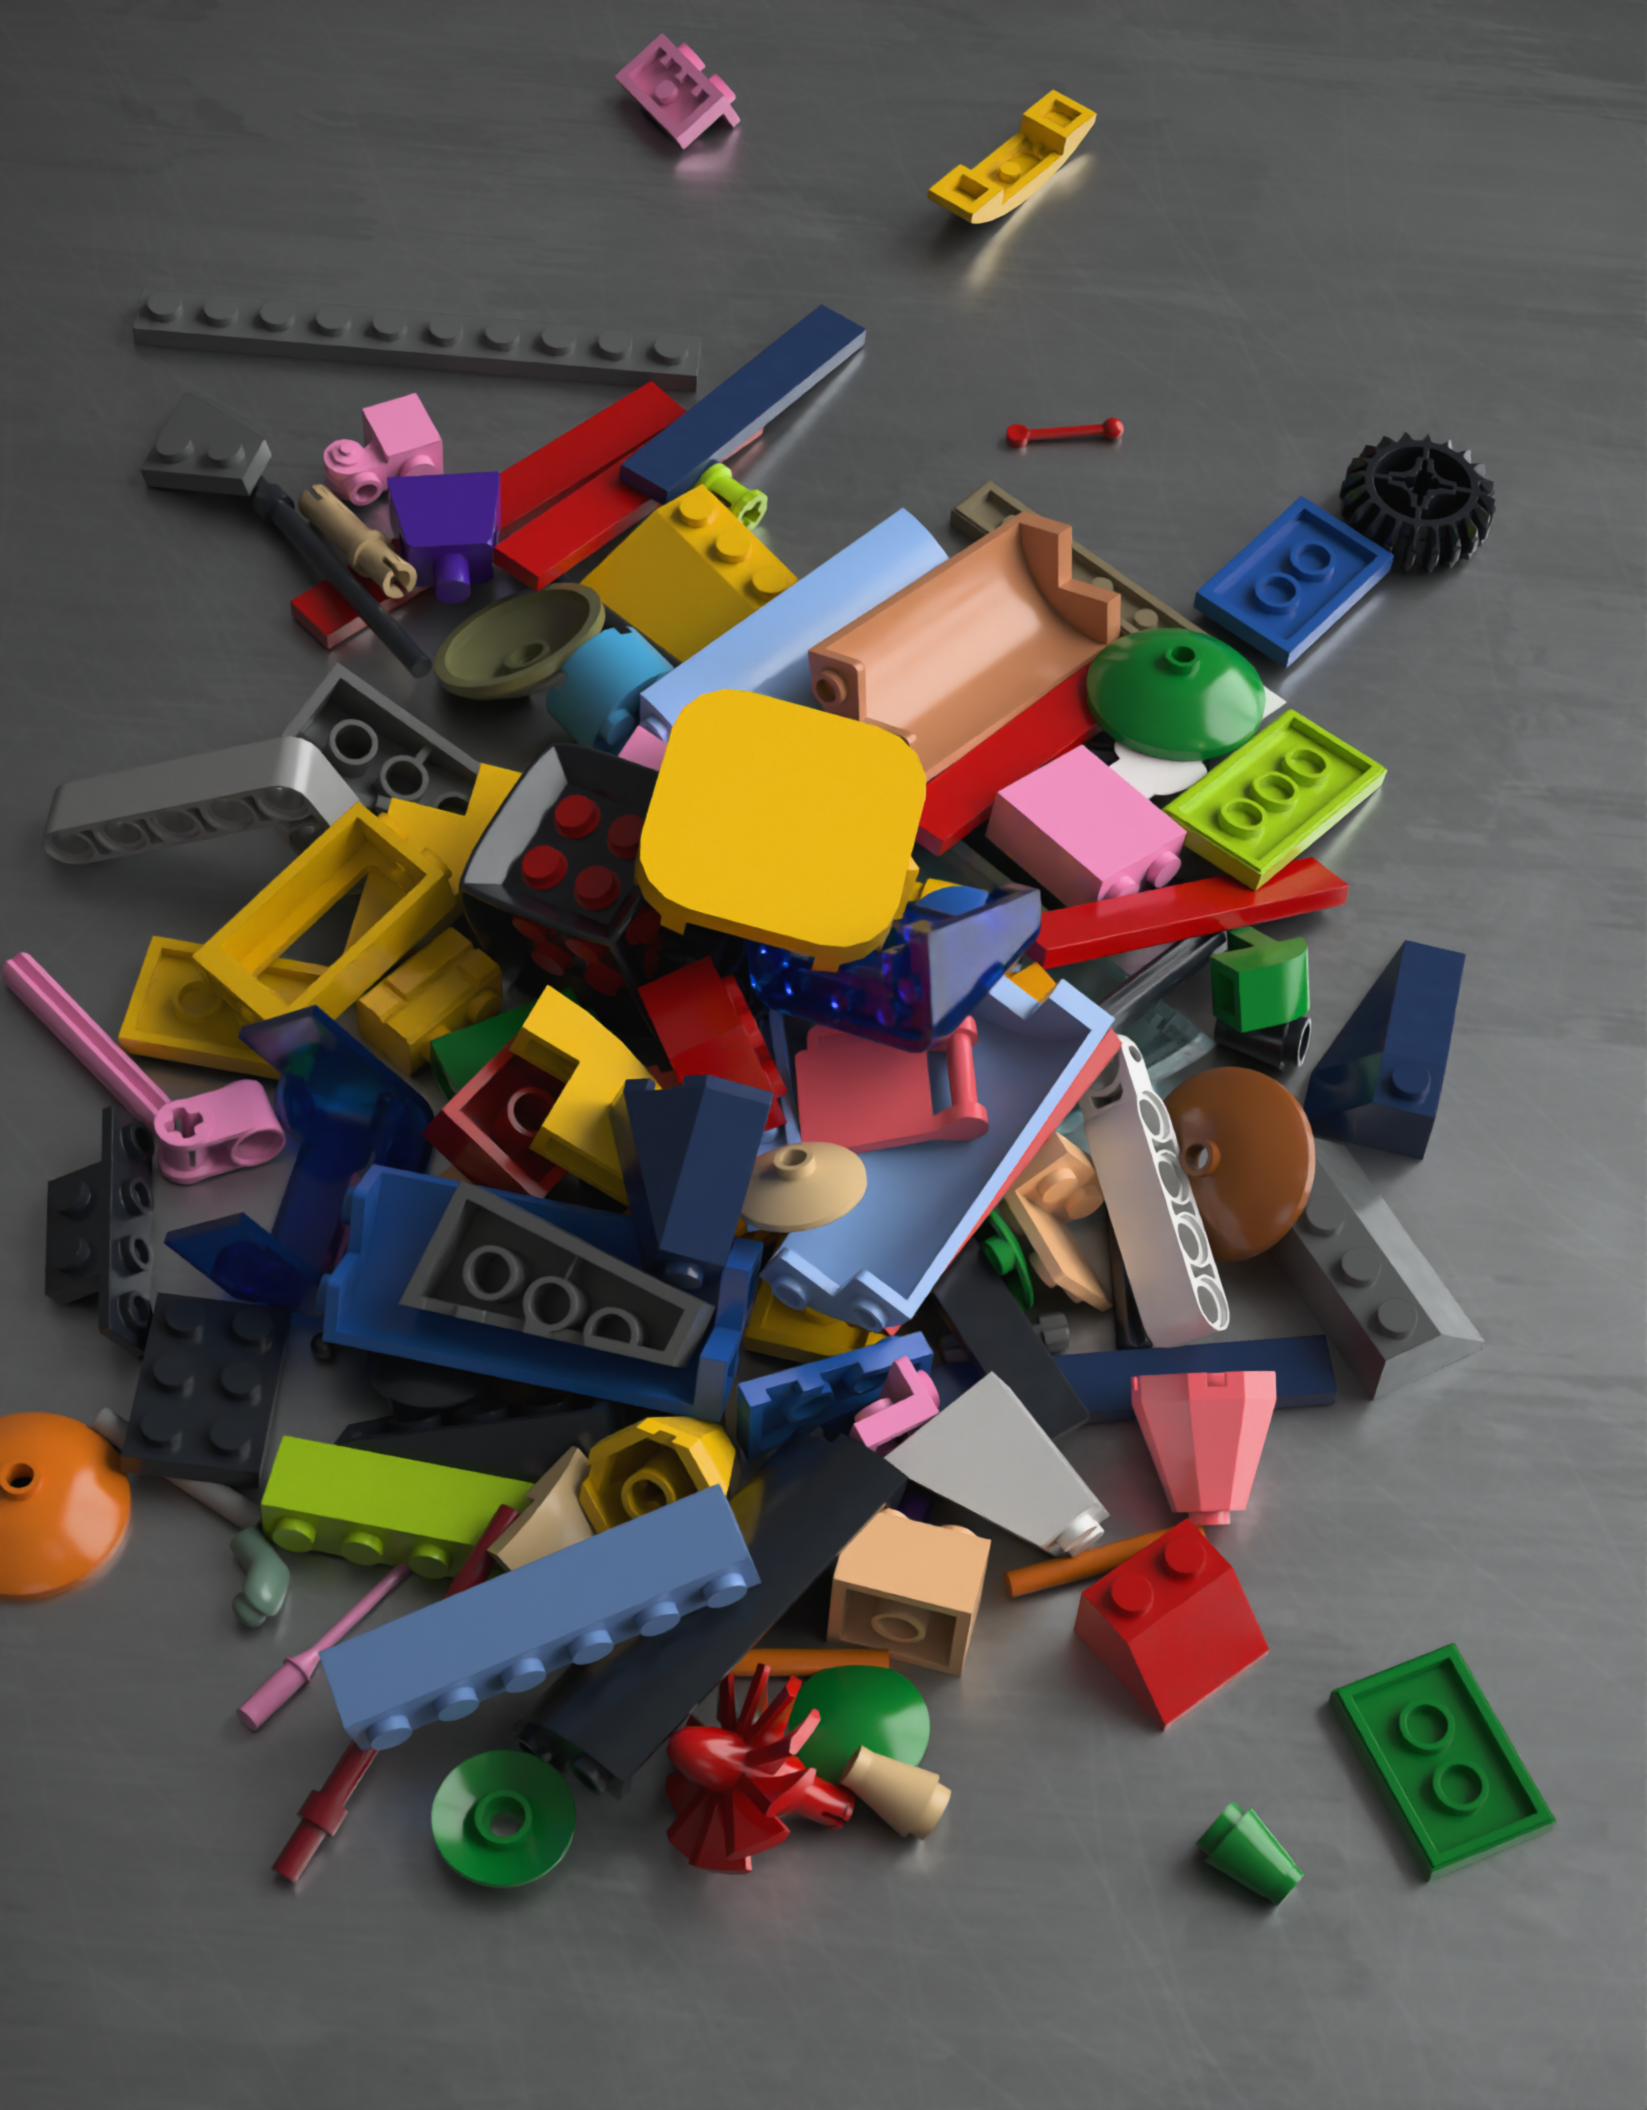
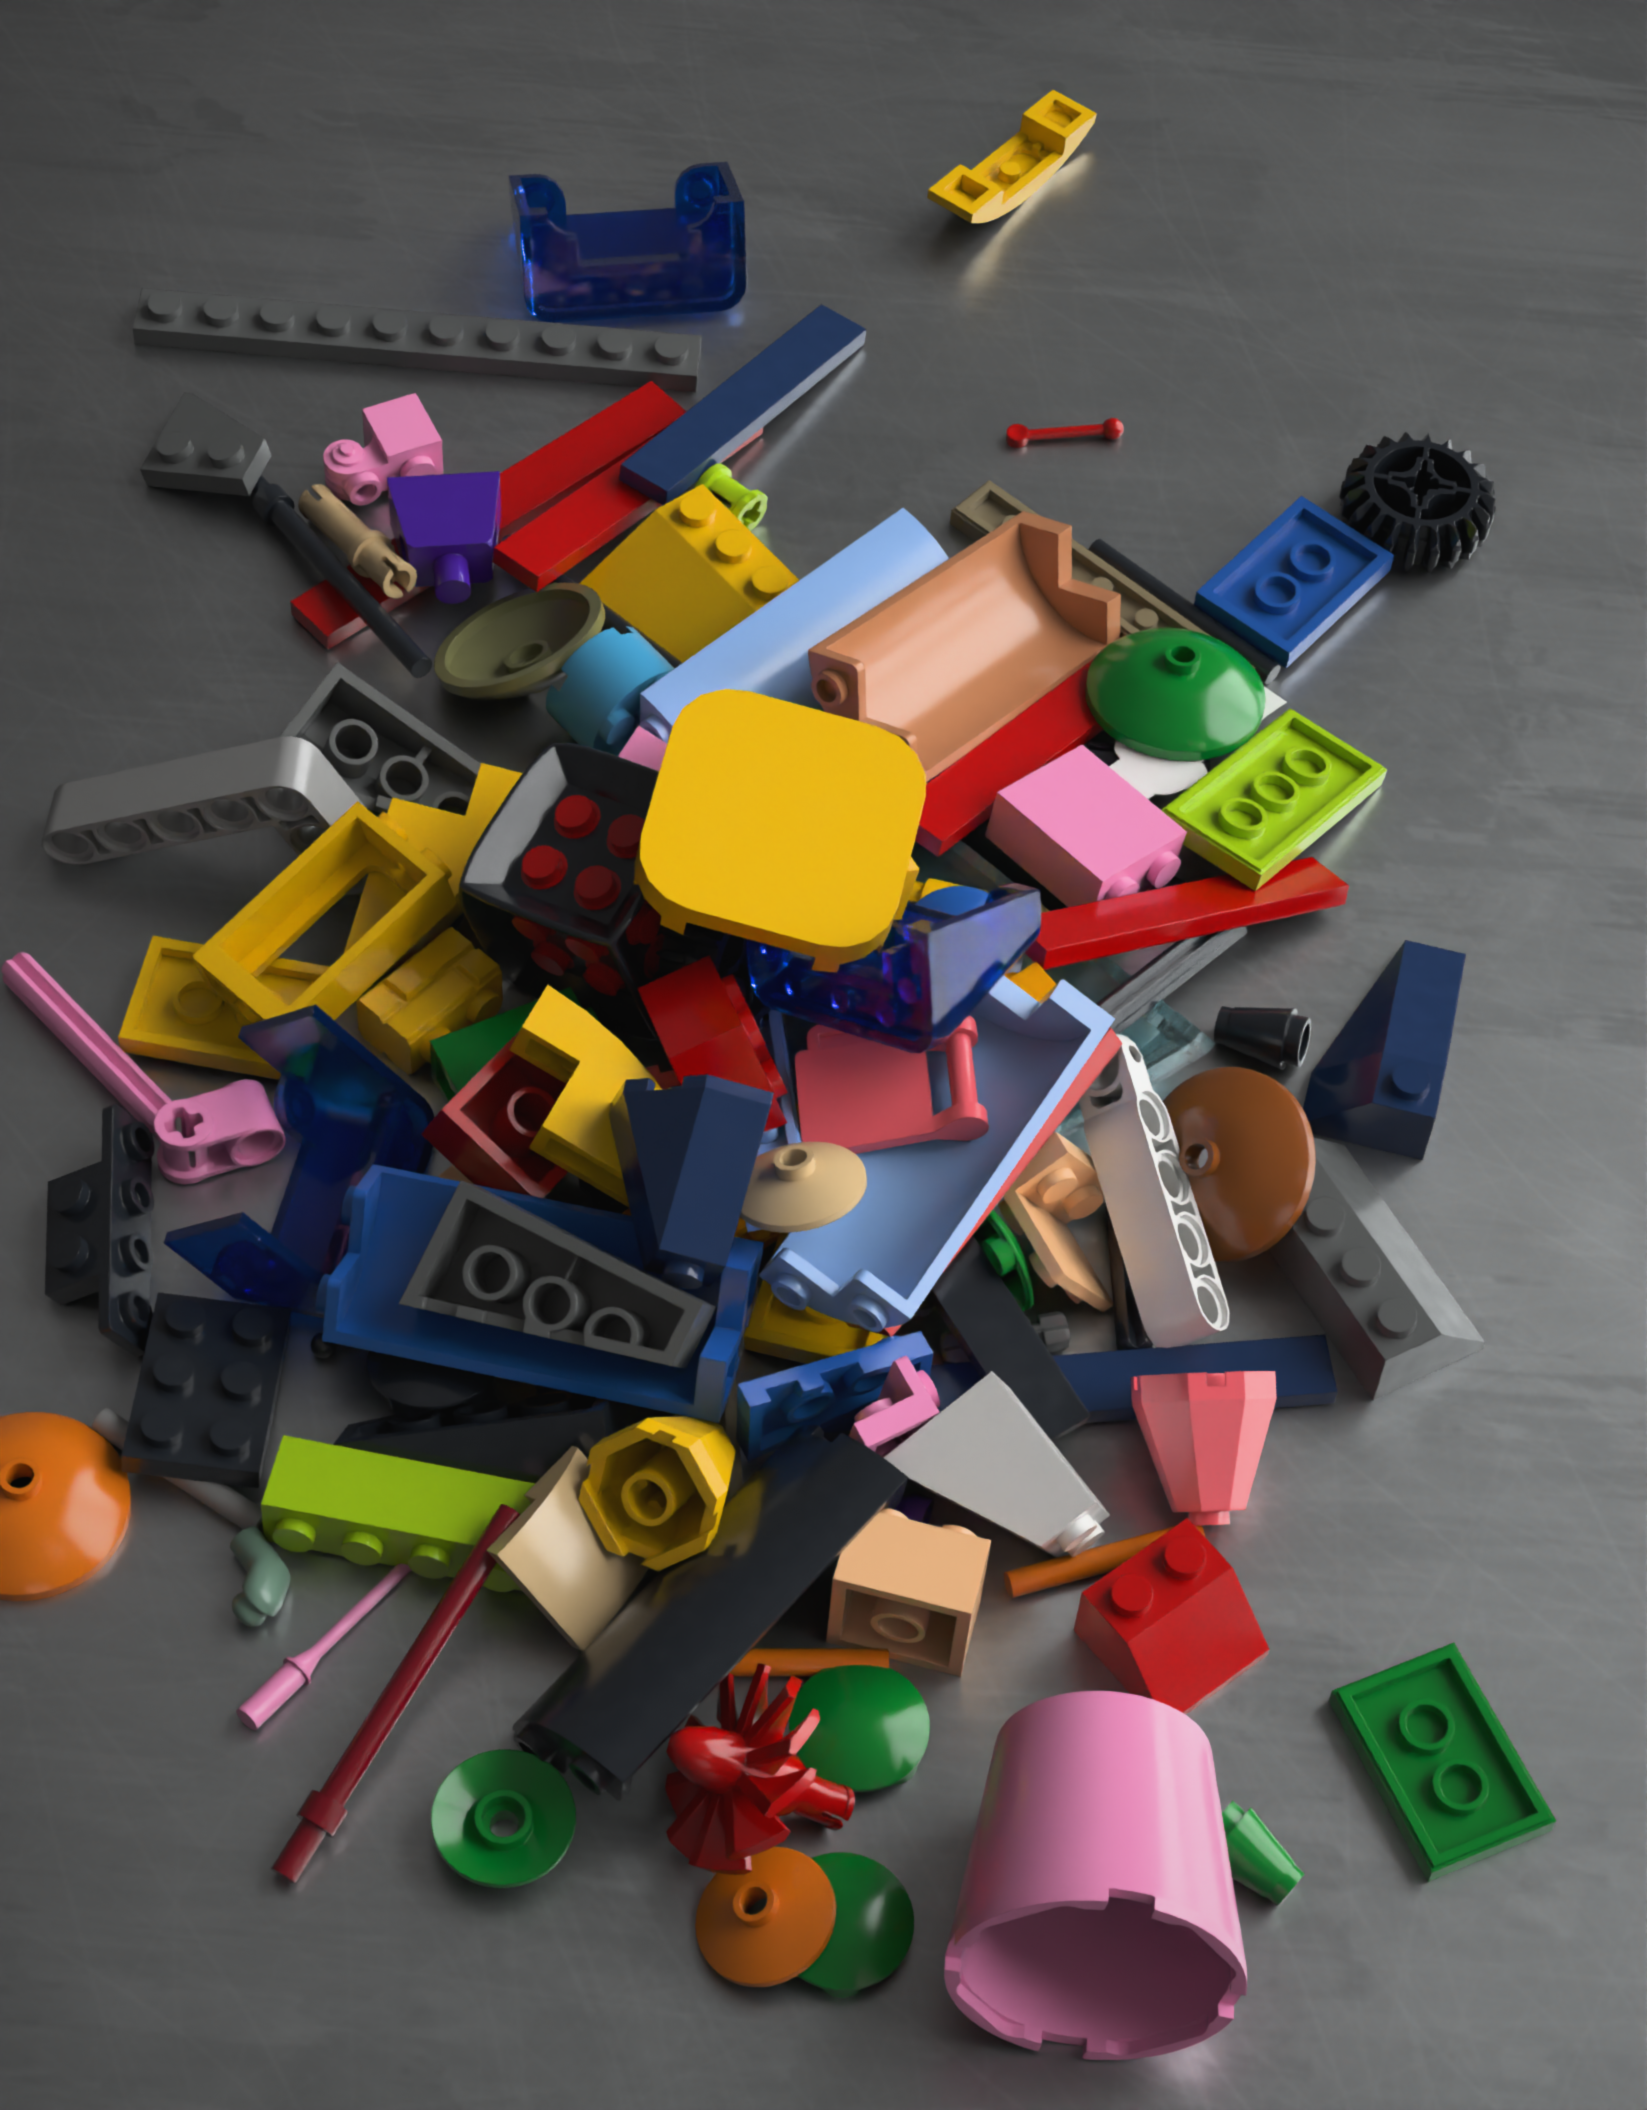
medium blue brick [318,1483,761,1752] -> none
bright pink bracket [614,33,741,150] -> none
tan cone [839,1745,951,1840] -> none
green brick [1210,926,1310,1033] -> none
none -> clear blue windscreen [508,162,747,323]
none -> orange dish [695,1847,836,1987]
none -> green dish [798,1852,914,1998]
none -> bright pink cone [944,1691,1247,2060]
none -> black bar [1088,539,1281,685]

